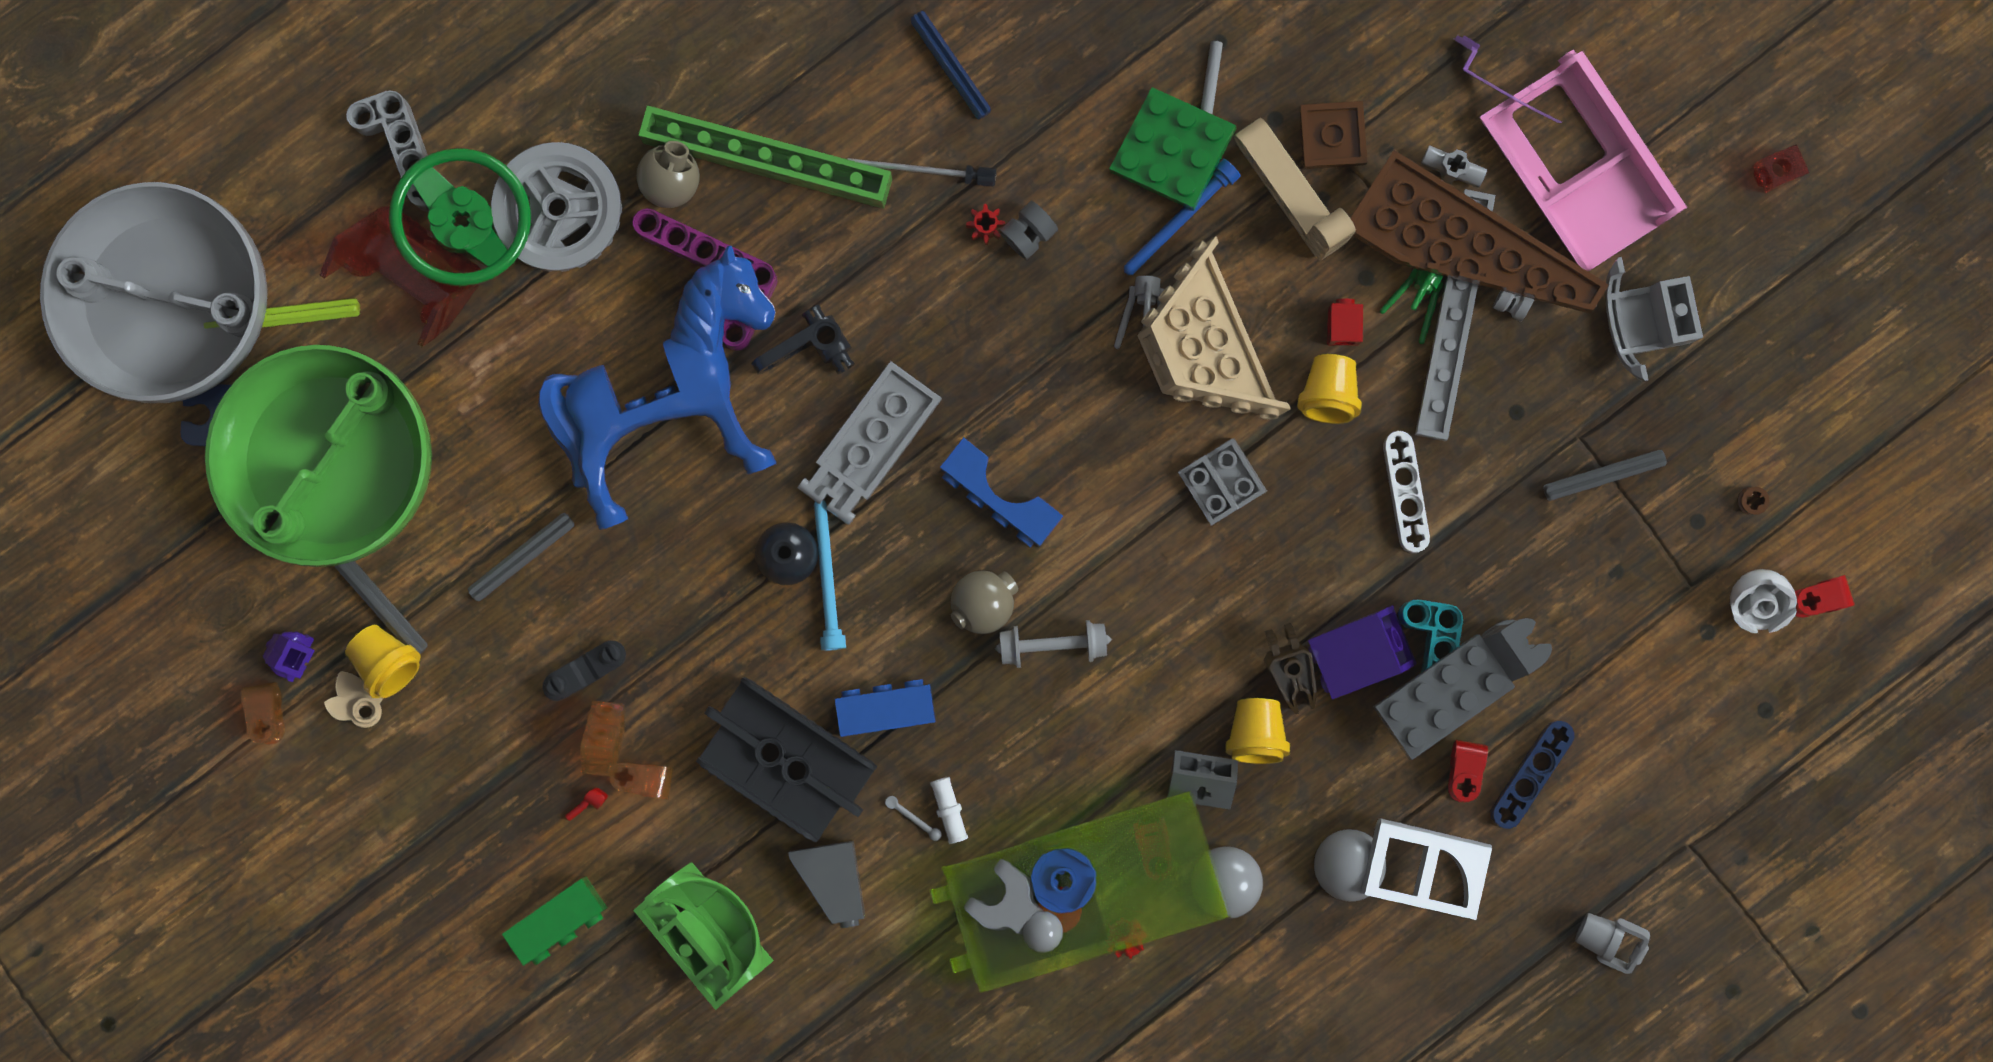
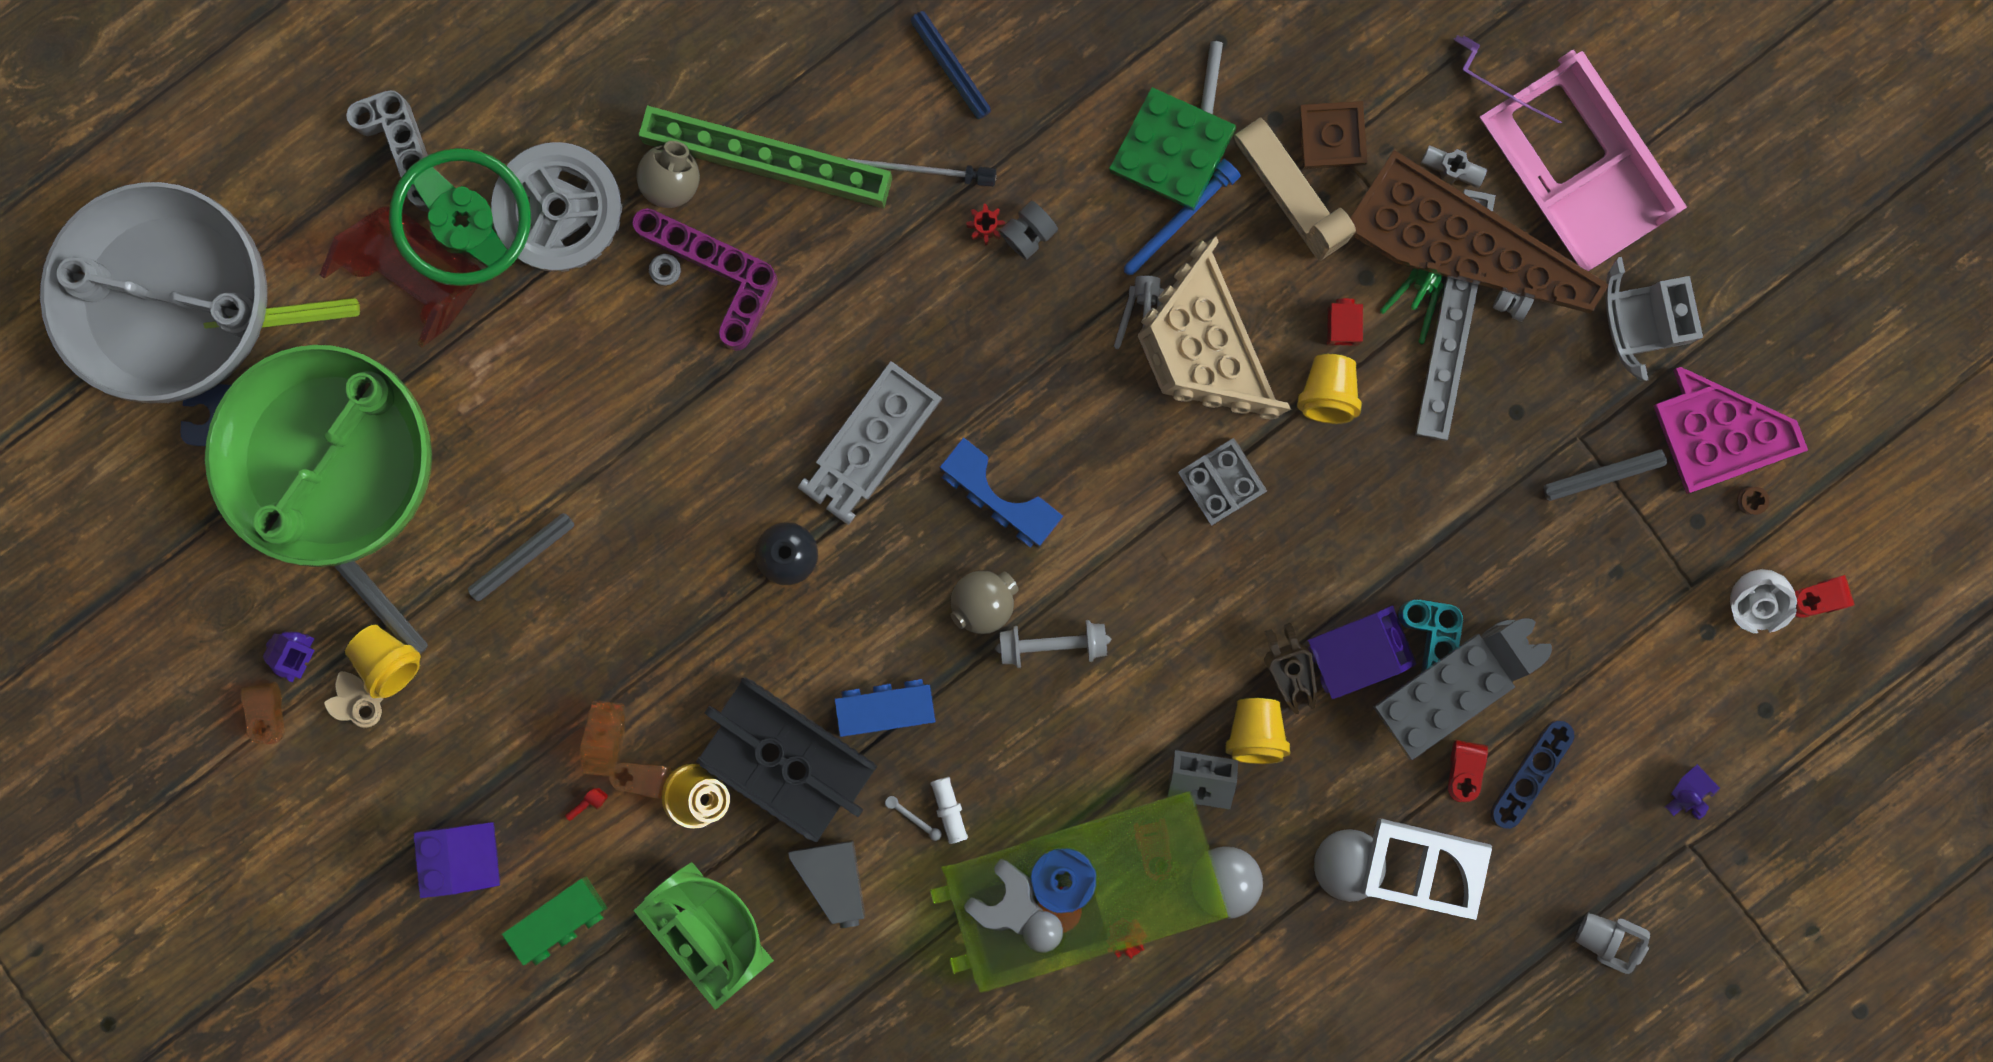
blue animal [538,246,777,530] -> none
black piece [542,640,626,701] -> none
black piece [751,305,855,375] -> none
medium azure piece [814,500,846,651] -> none
white beam [1383,431,1430,553] -> none
clear red brick [1753,144,1809,193] -> none
none -> dark purple slope [414,822,500,898]
none -> light grey plate [649,254,681,286]
none -> yellow piece [662,764,730,828]
none -> dark pink wing [1653,367,1808,494]
none -> dark purple piece [1665,764,1720,820]

